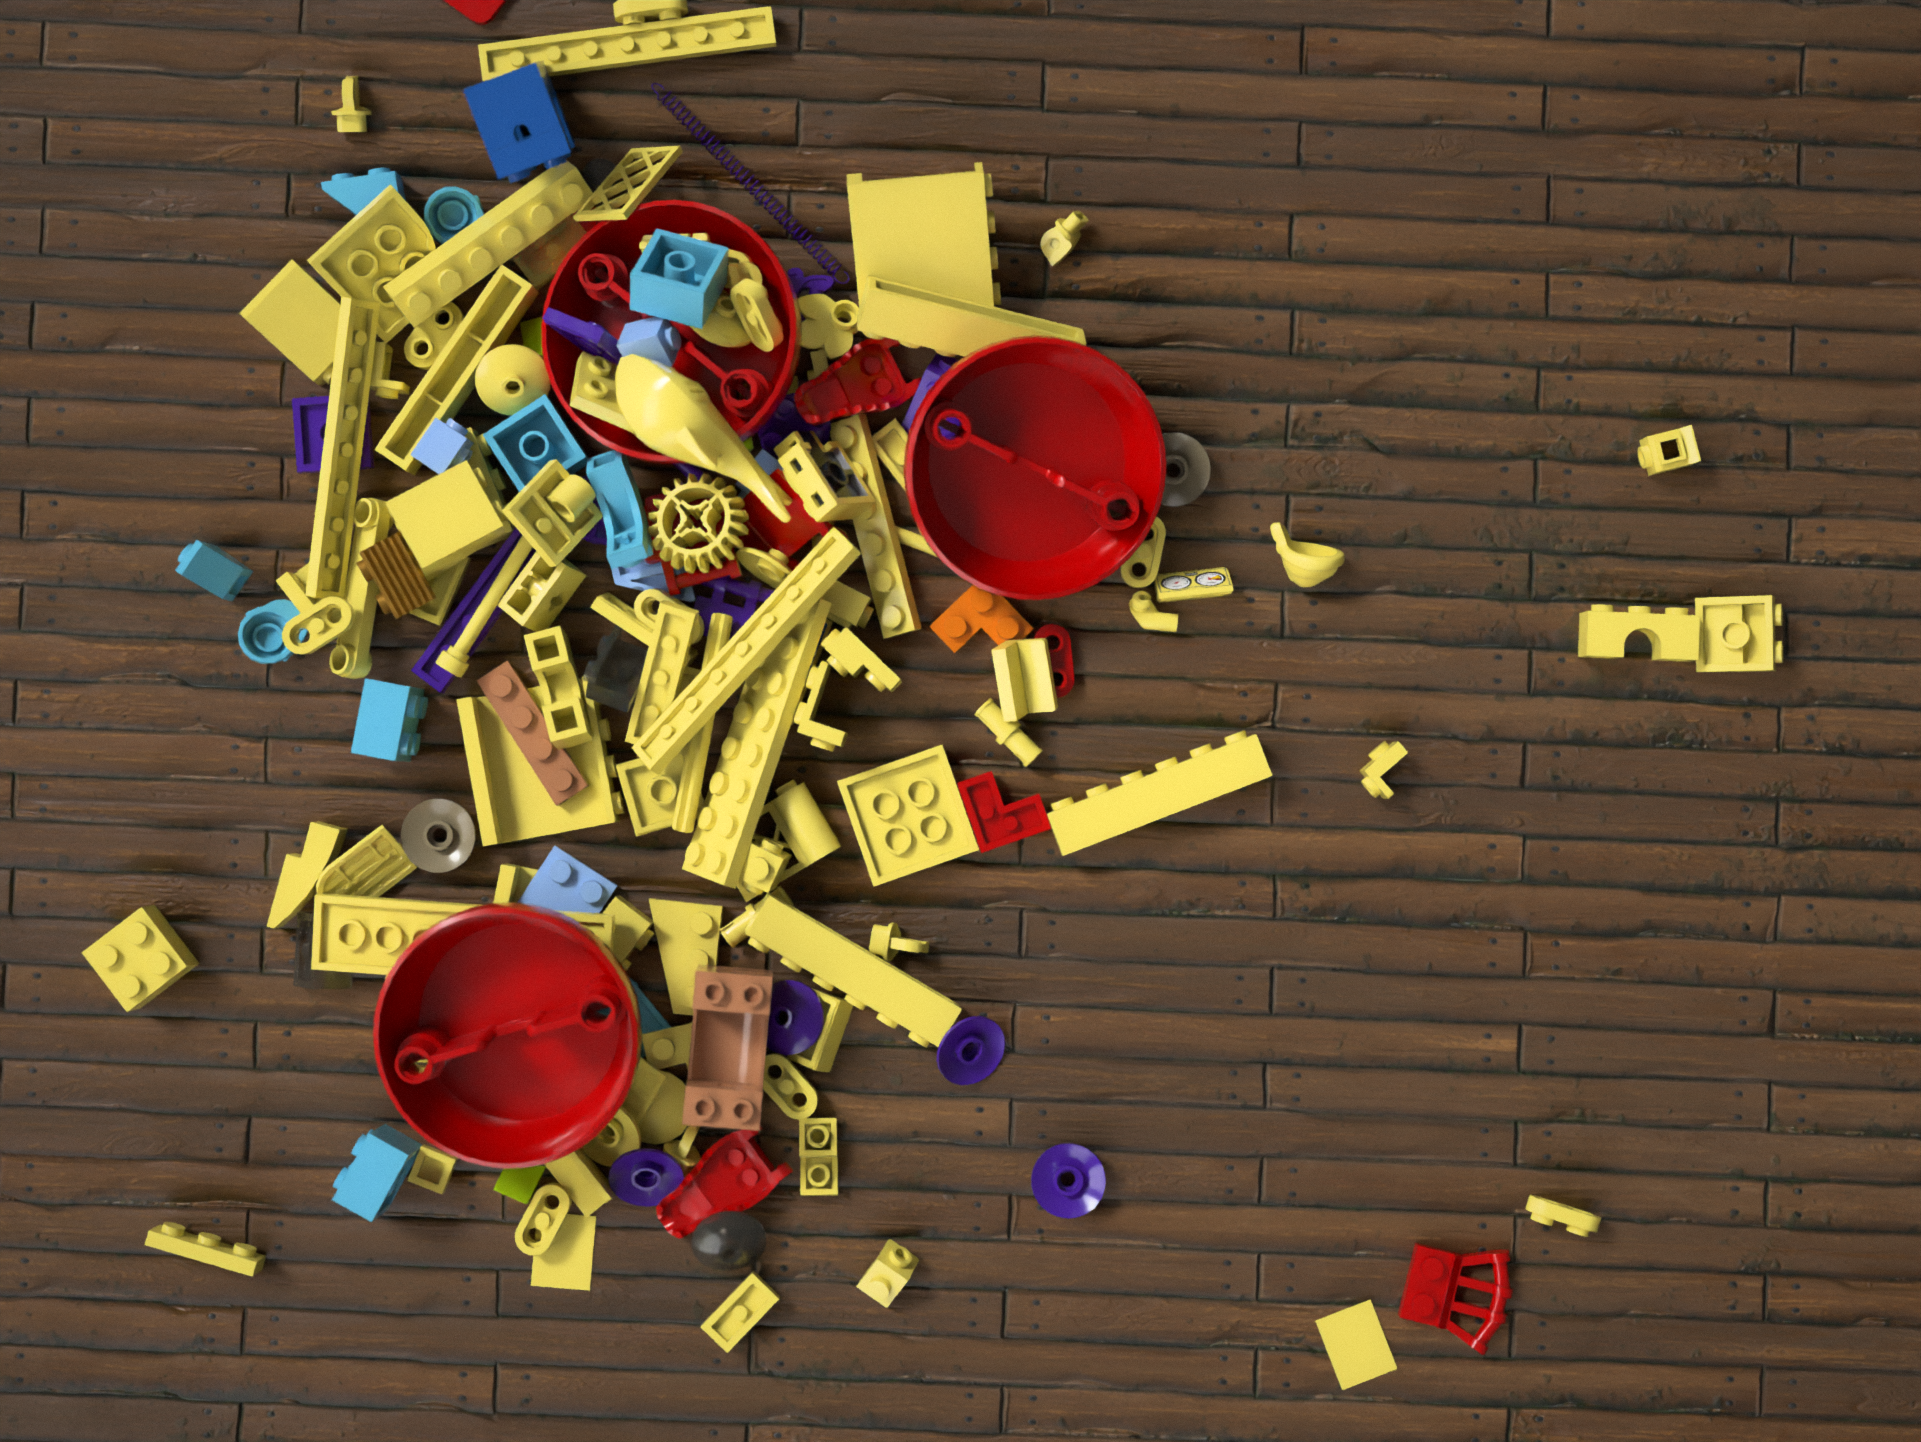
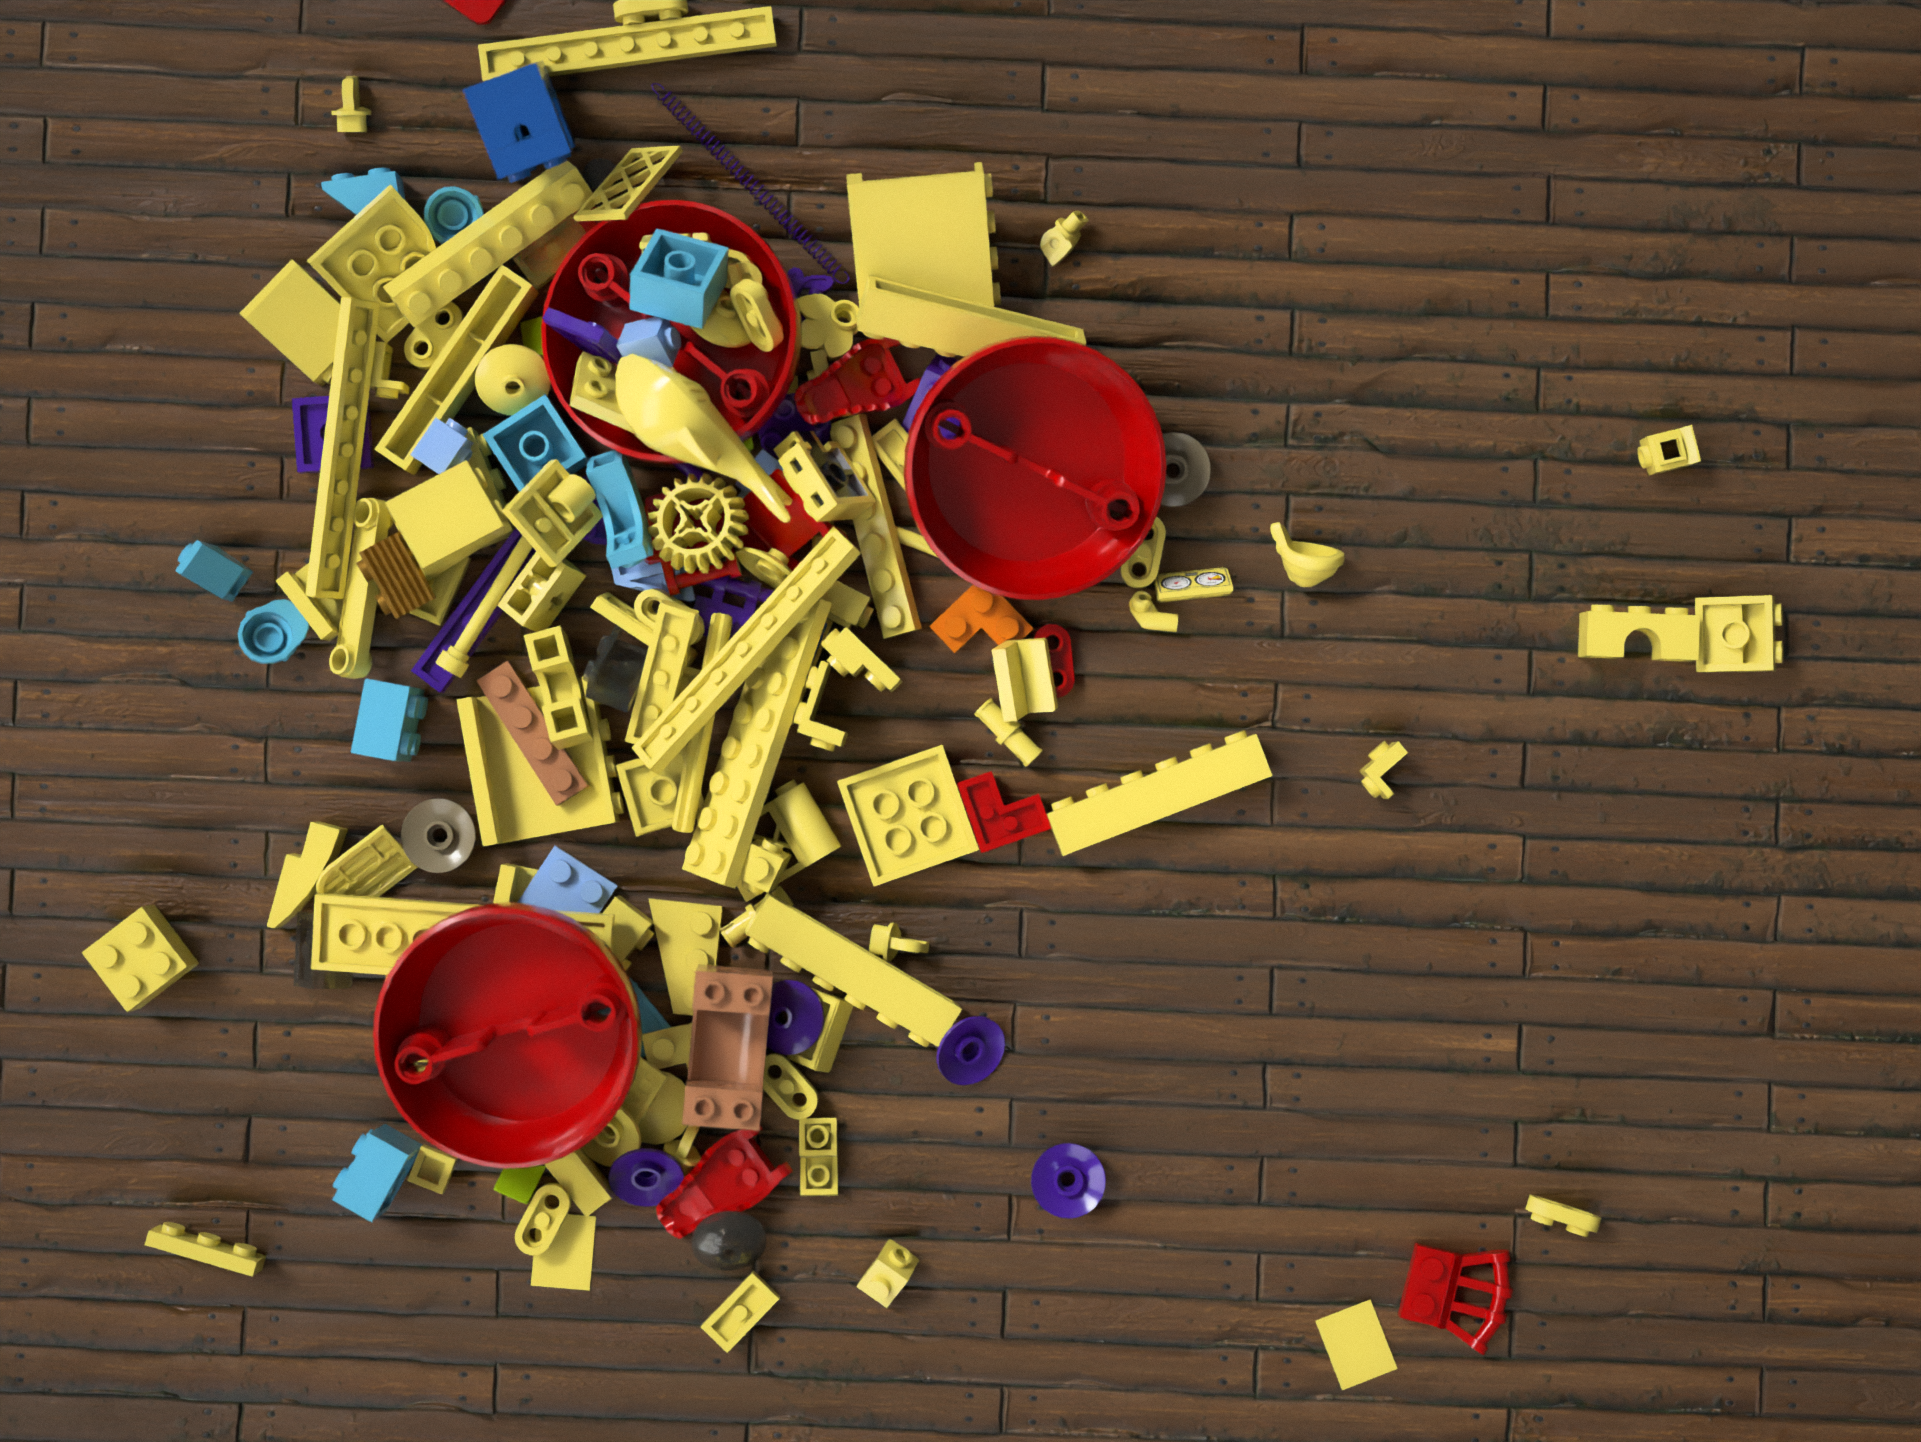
light yellow plate [282,596,355,655] -> none

